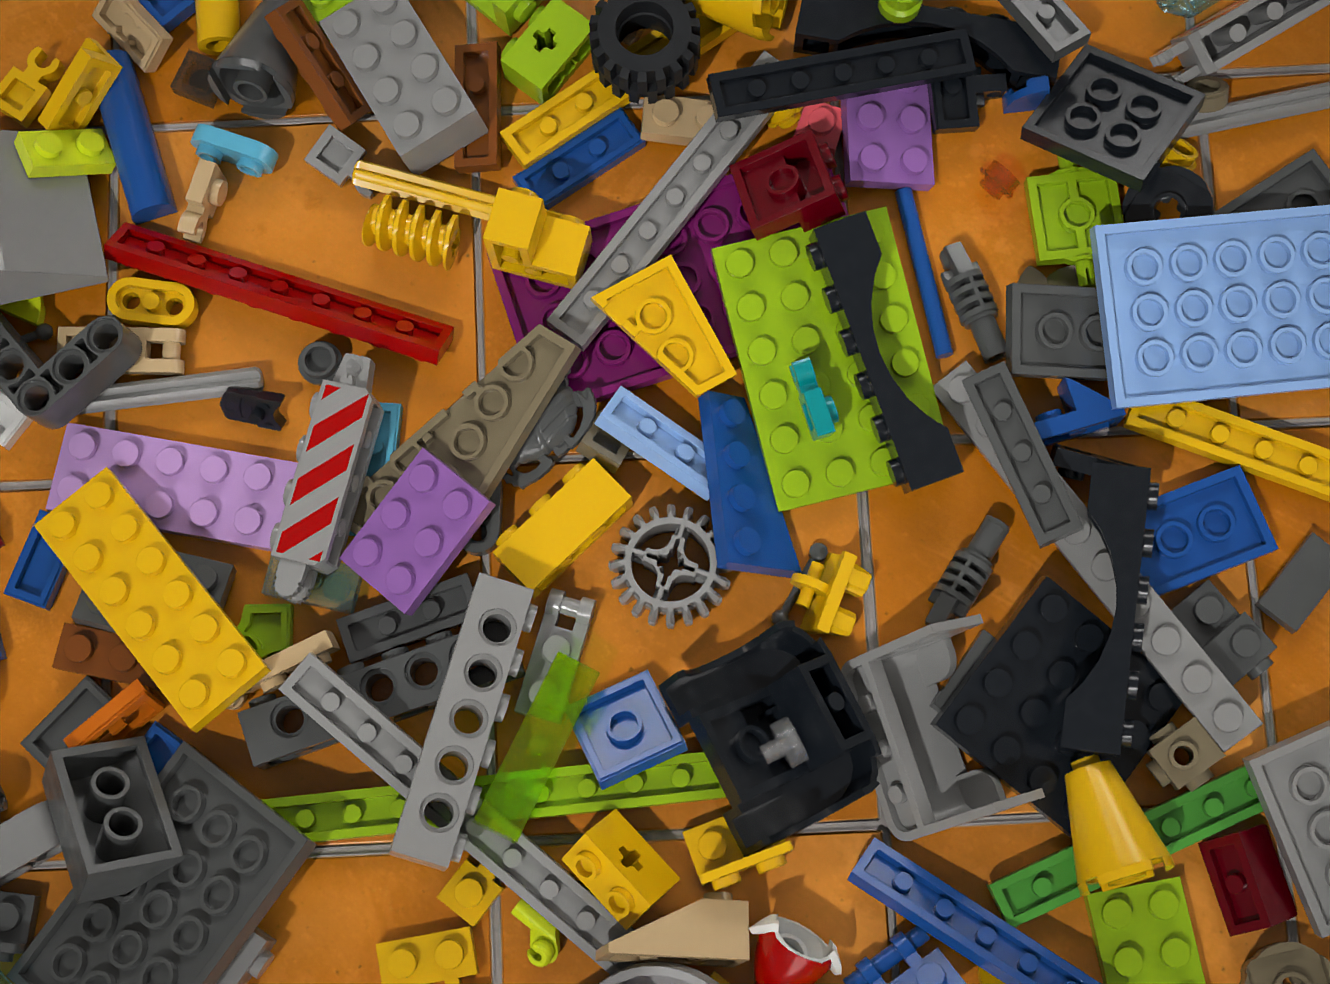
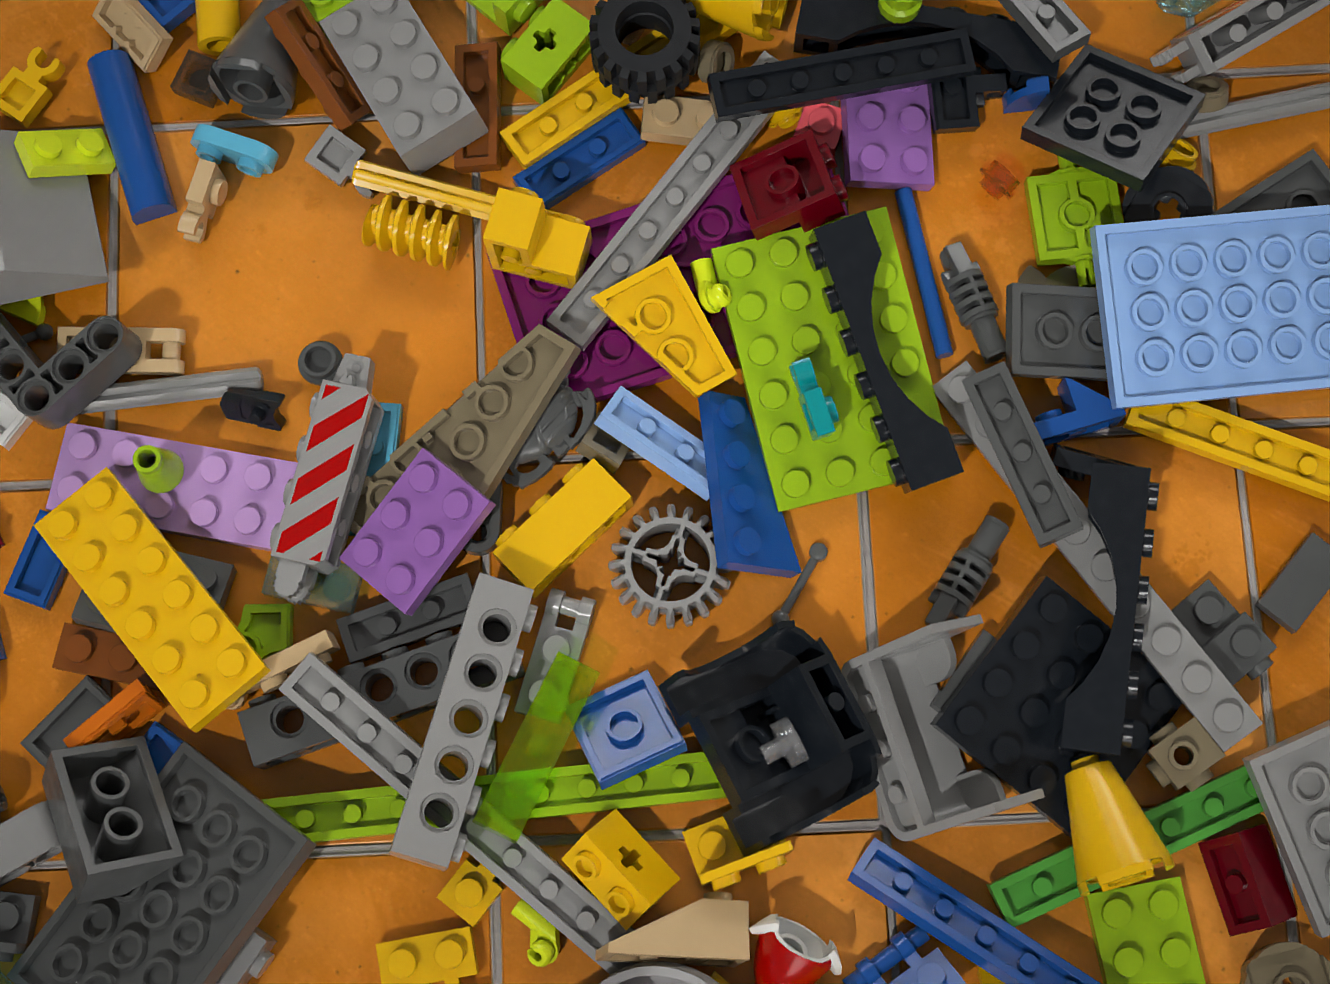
yellow panel [37,38,123,130] -> none
red plate [104,222,454,365] -> none
yellow plate [106,277,199,329] -> none
yellow hips [790,551,872,637] -> none
blue plate [1140,465,1279,596] -> none
none -> lime cone [133,445,184,493]
none -> neon yellow arm [690,258,732,313]
none -> dark tan tile [697,39,735,83]

